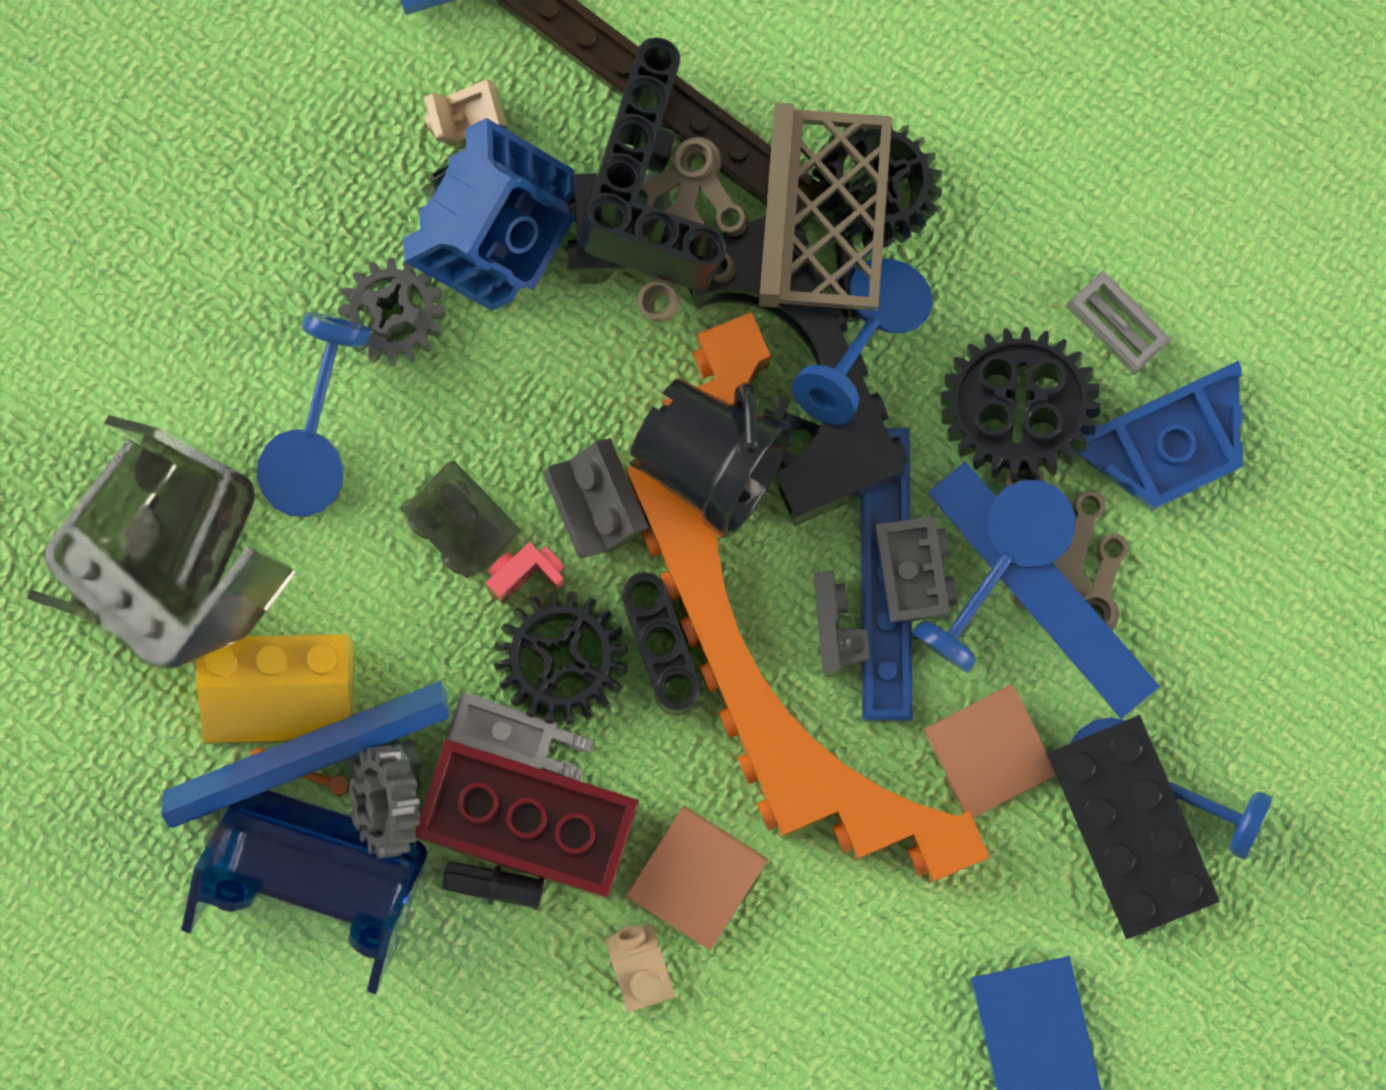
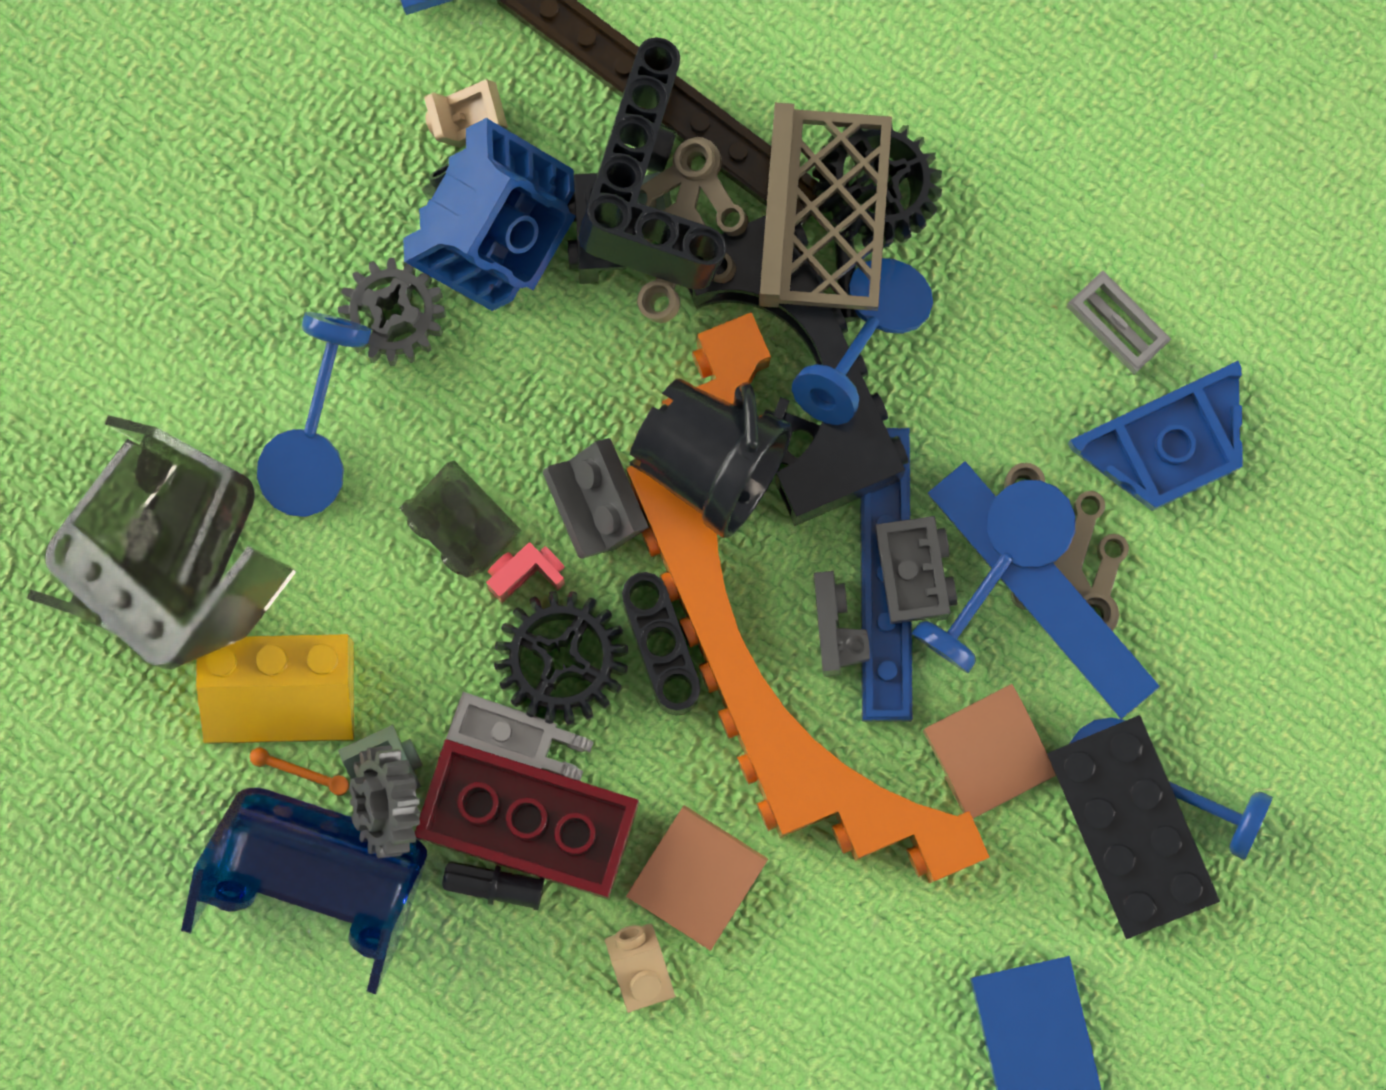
blue tile [161,680,450,828] -> none
black gear [941,327,1101,482] -> none

